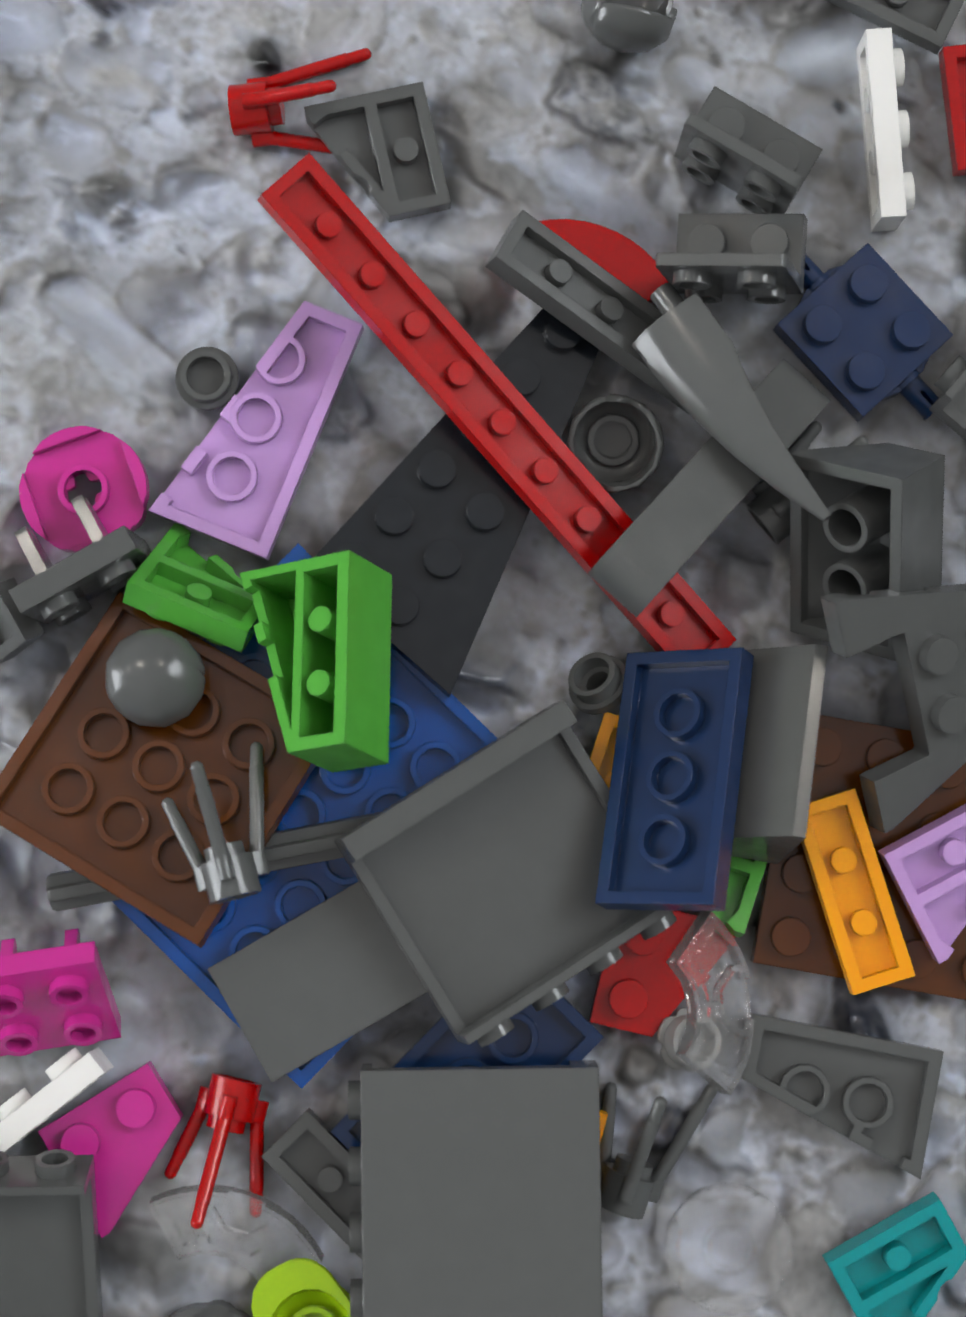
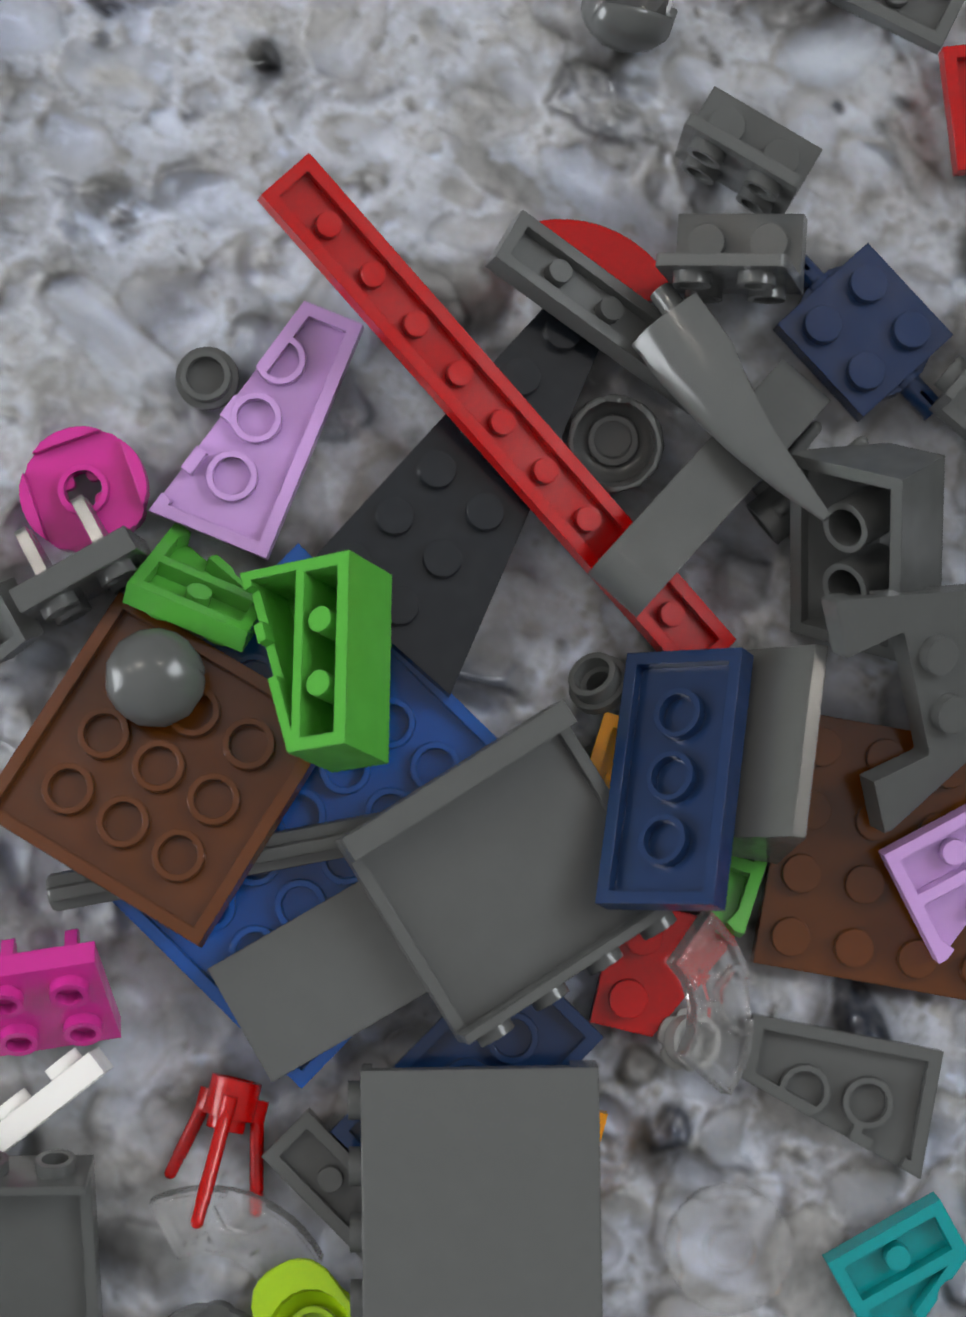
dark pink wing [37,1061,184,1238] -> none
dark grey plant [162,742,270,905] -> none
red plant [228,48,371,154] -> none
dark grey wing [304,82,451,222] -> none
dark grey plant [600,1082,718,1220] -> none
light orange plate [801,788,916,995] -> none
white plate [856,27,915,232] -> none

